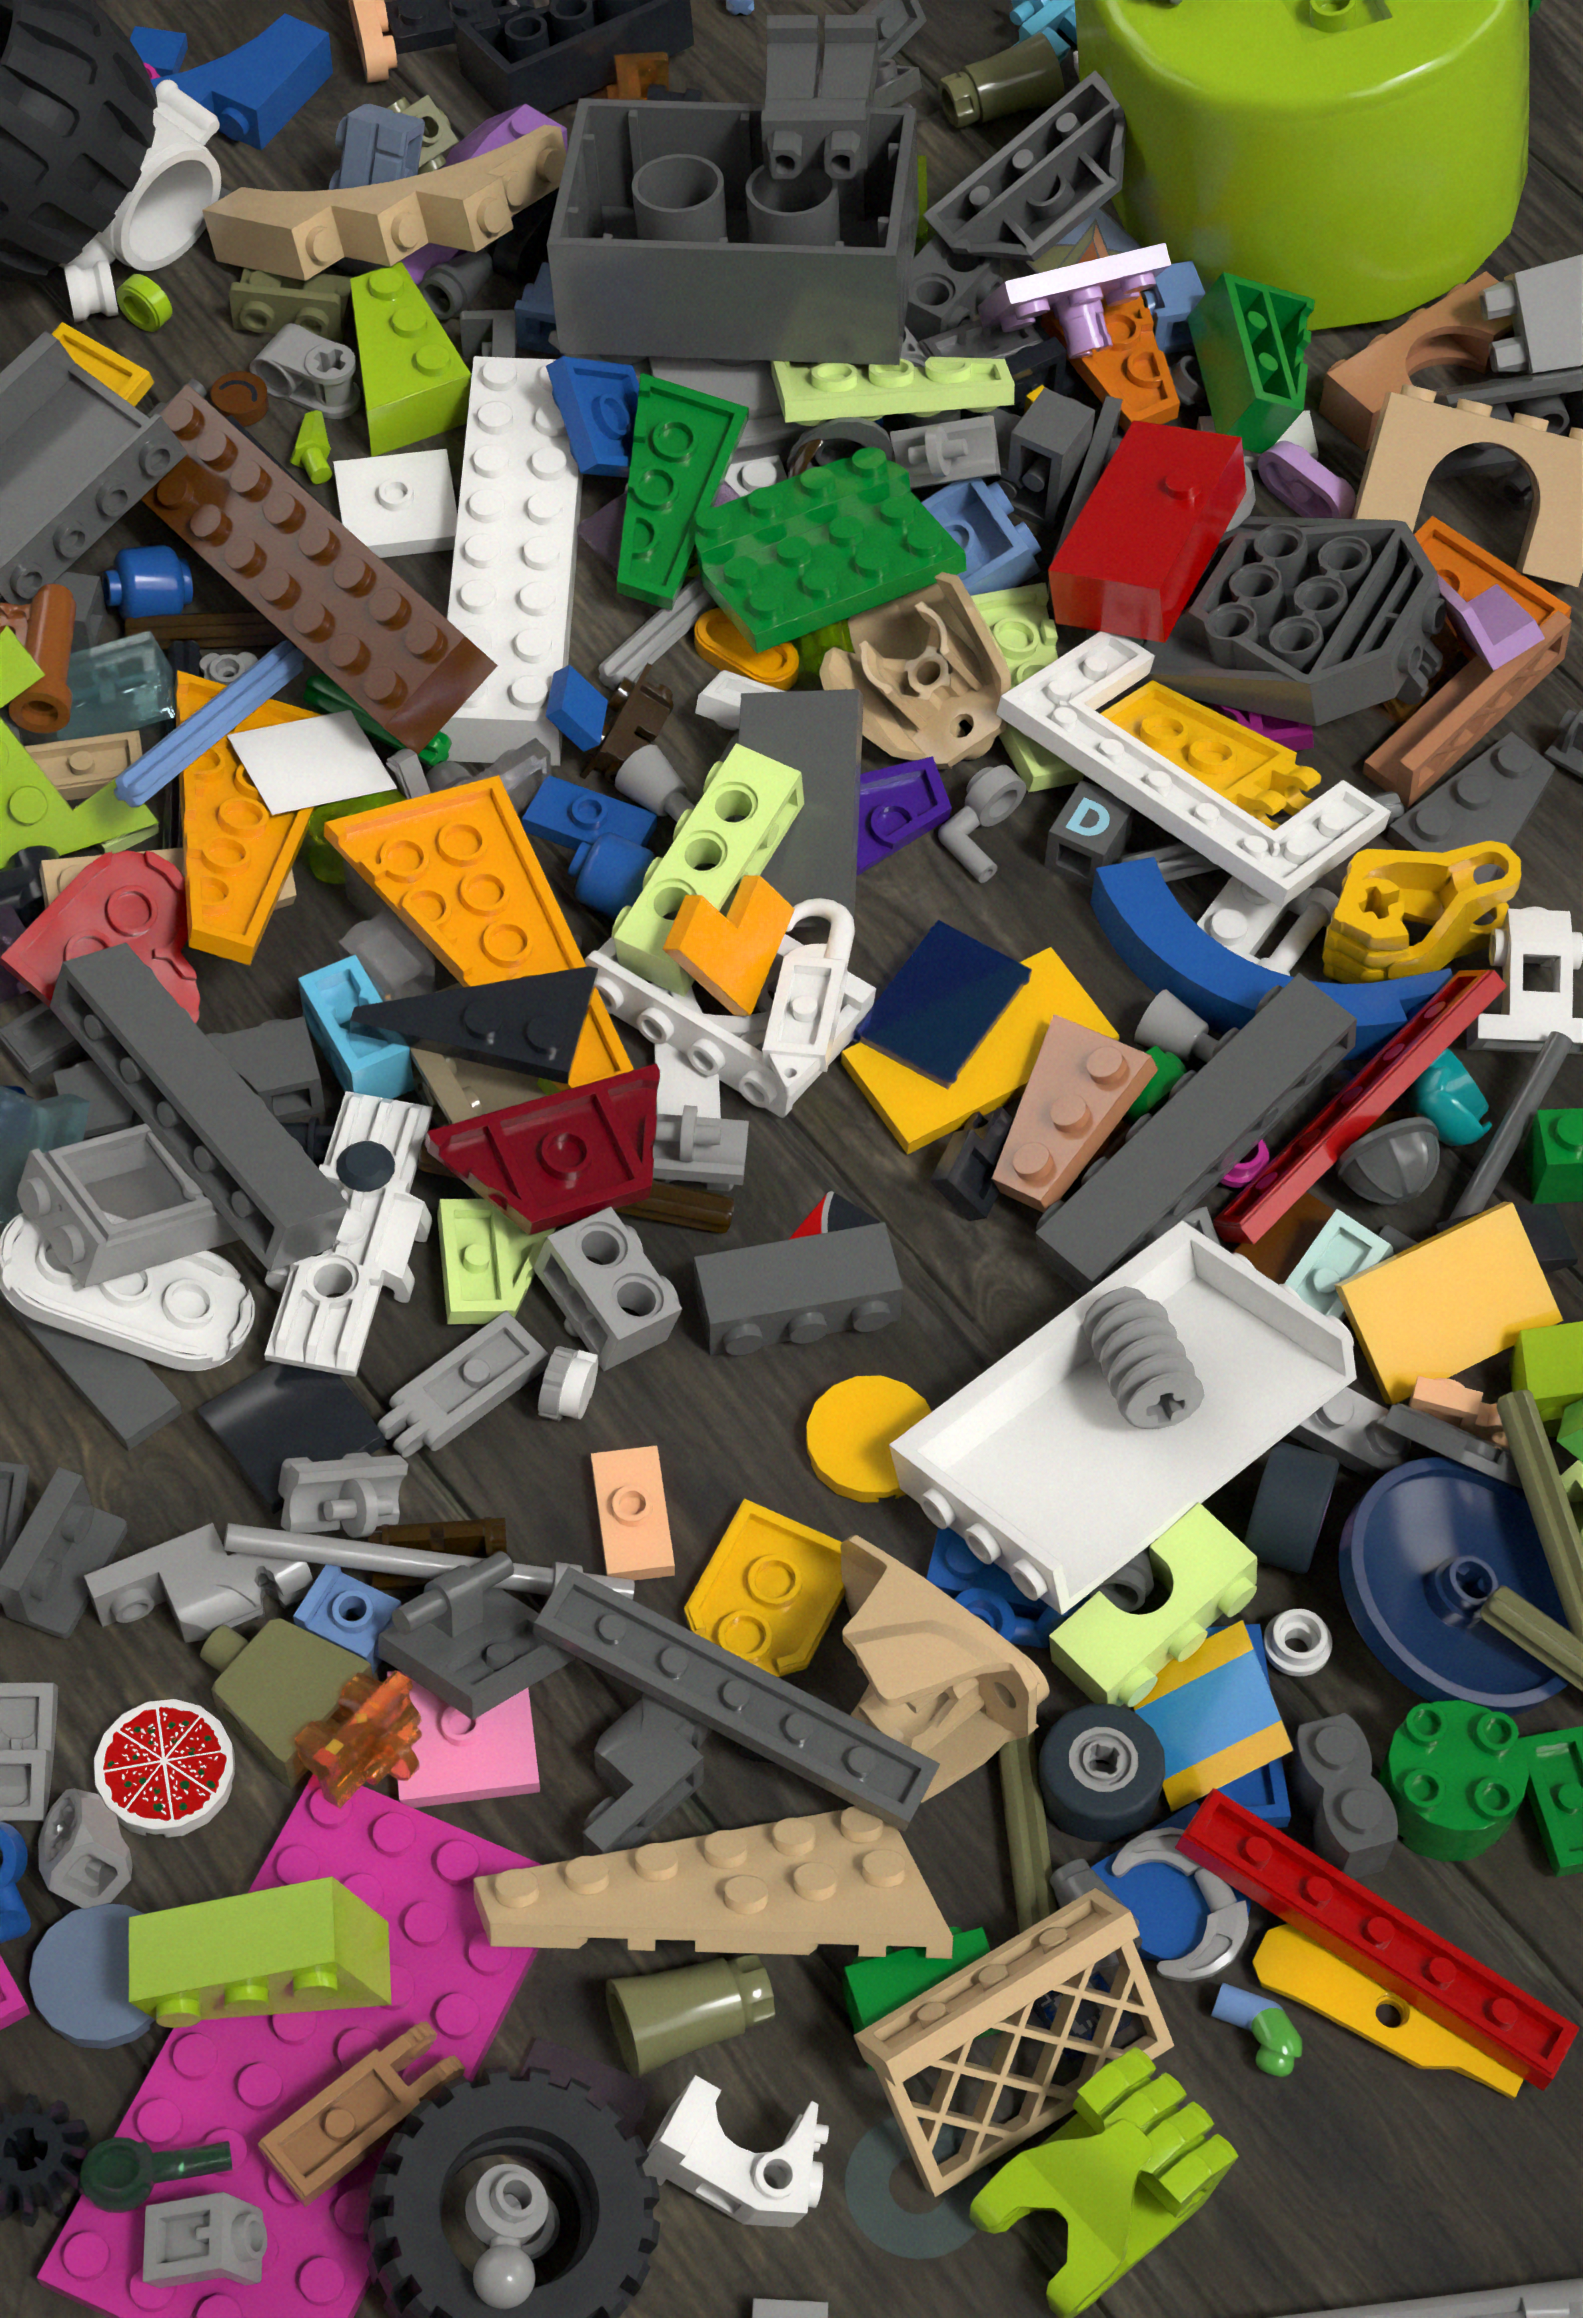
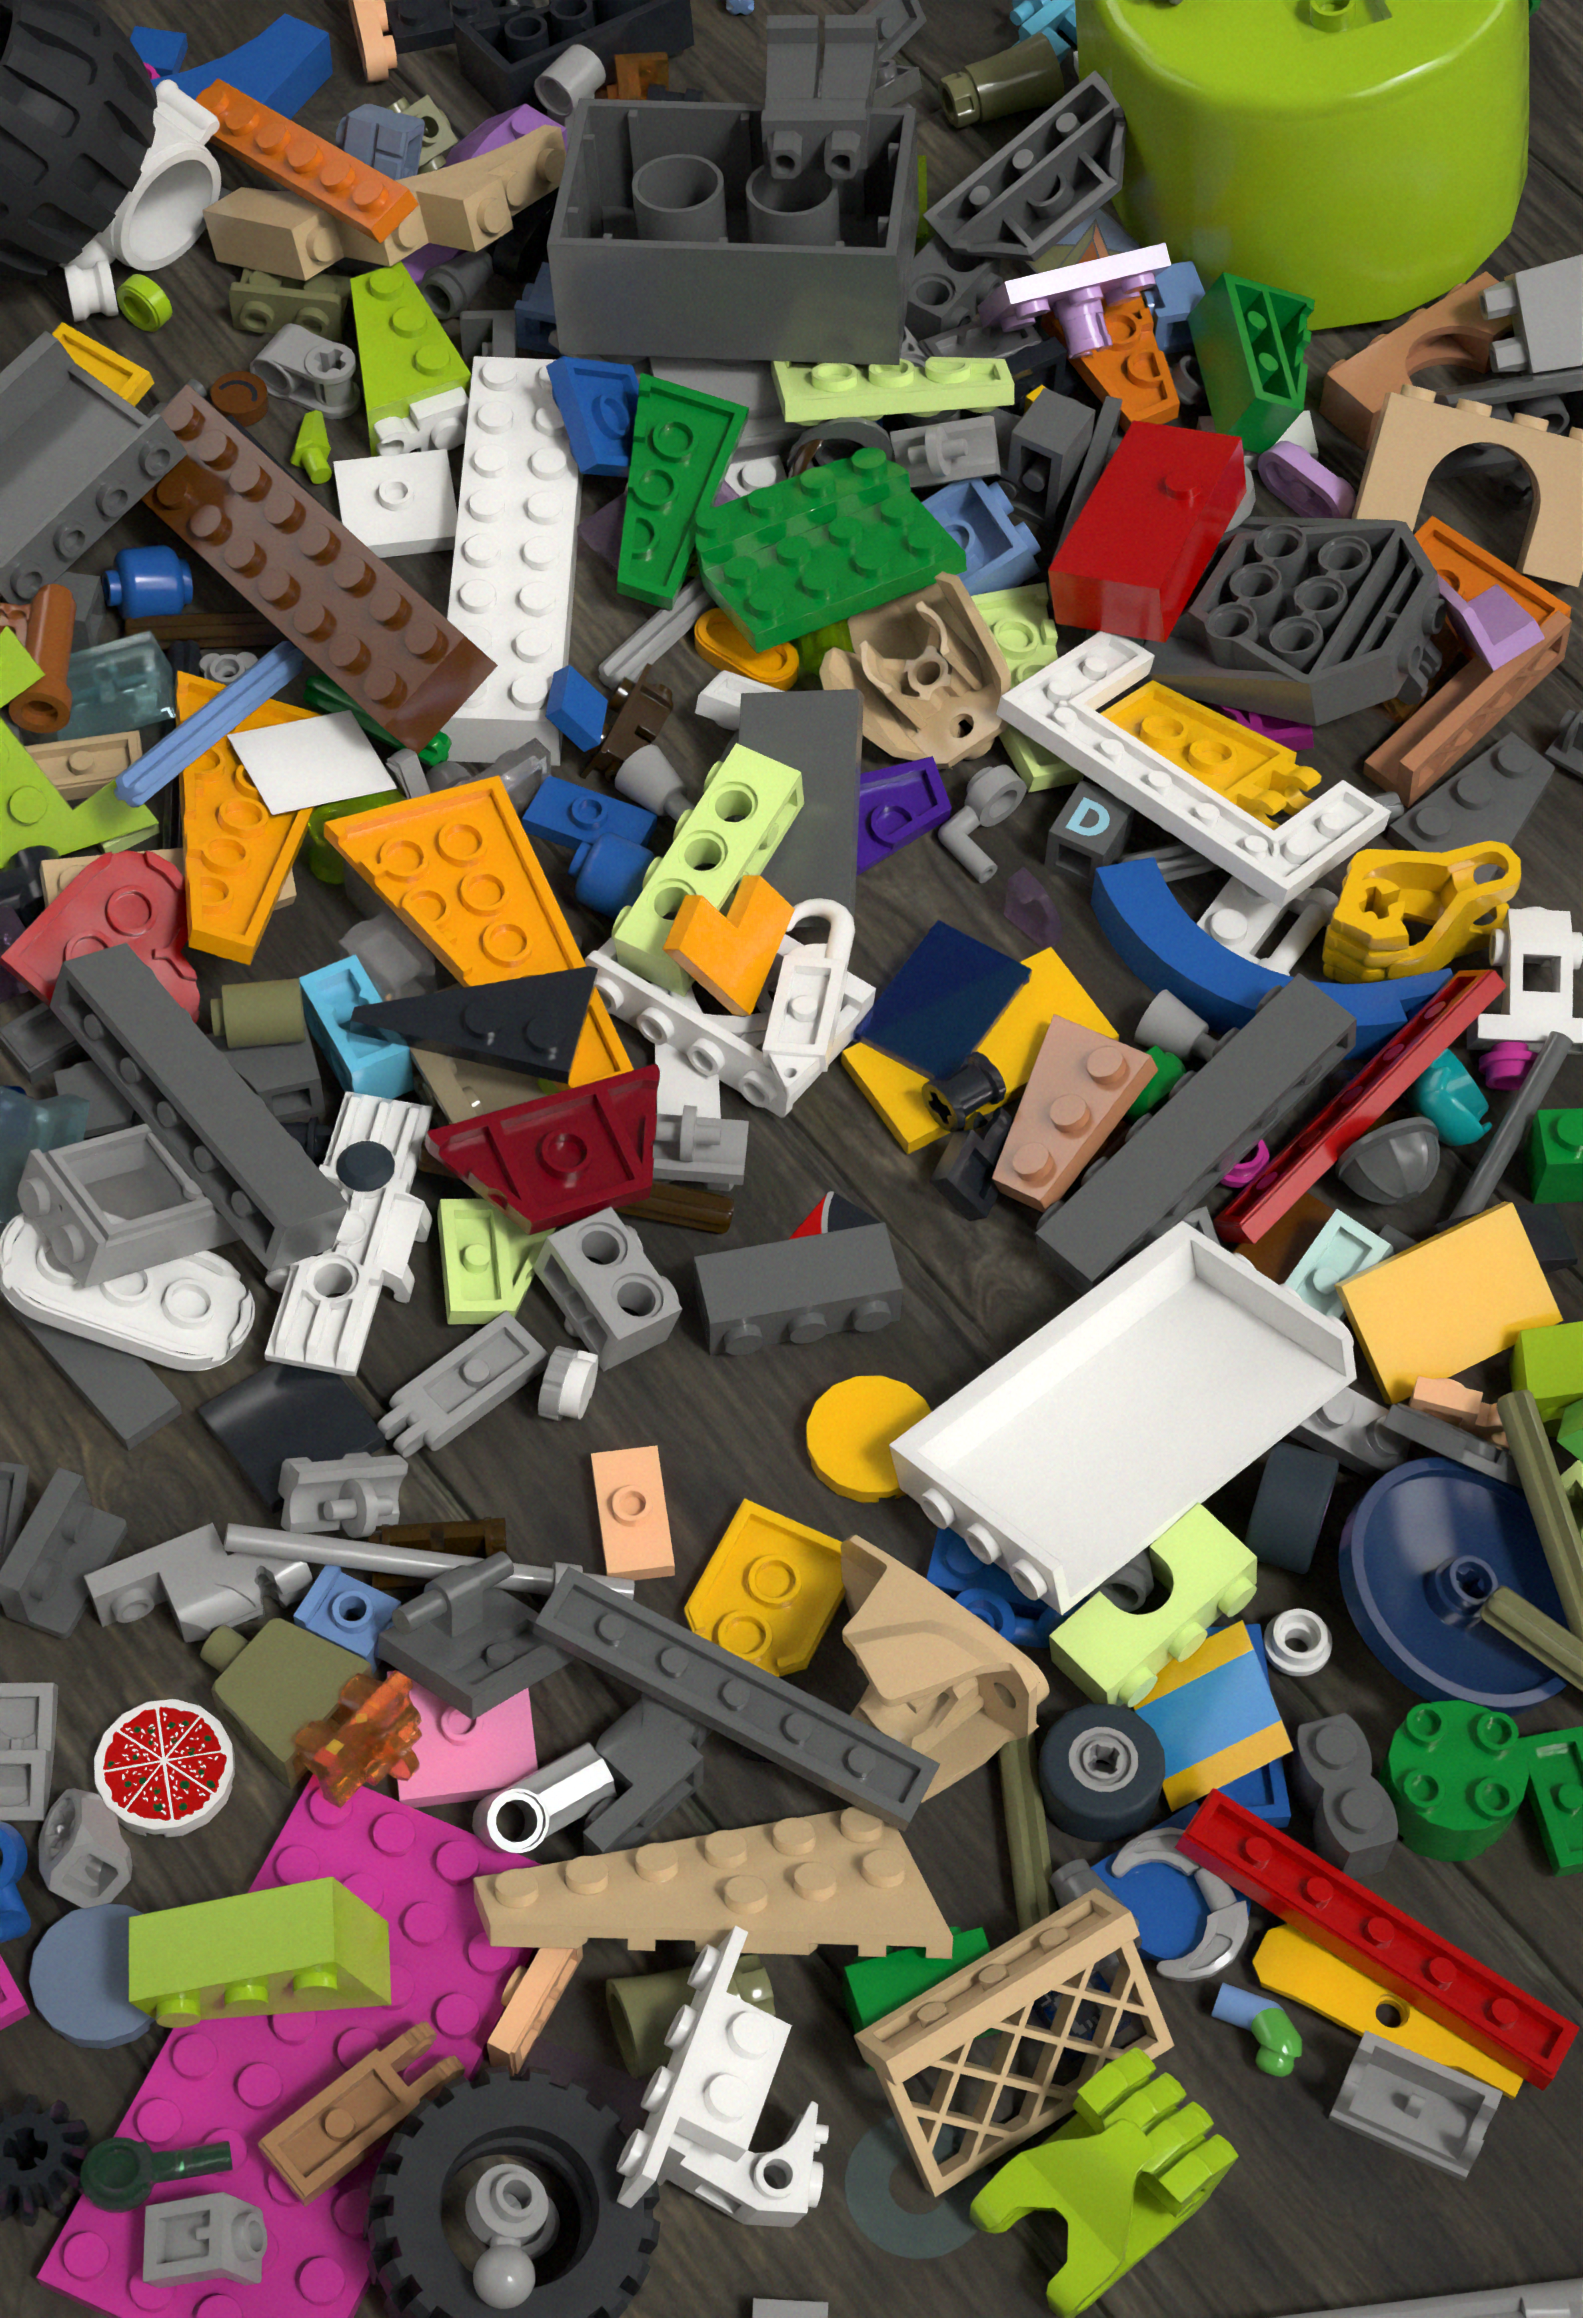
light grey piece [1082,1286,1204,1429] -> none
none -> orange plate [195,78,419,244]
none -> olive brick [211,978,306,1048]
none -> white plate [373,386,469,456]
none -> light grey piece [472,1742,618,1854]
none -> light nougat plate [487,1946,583,2076]
none -> light grey piece [534,44,606,146]
none -> white bracket [616,1926,792,2209]
none -> black bush [922,1051,1006,1132]
none -> clear purple tile [1004,867,1063,949]
none -> light grey hinge [1328,2030,1503,2182]
none -> dark pink plate [1479,1042,1538,1091]

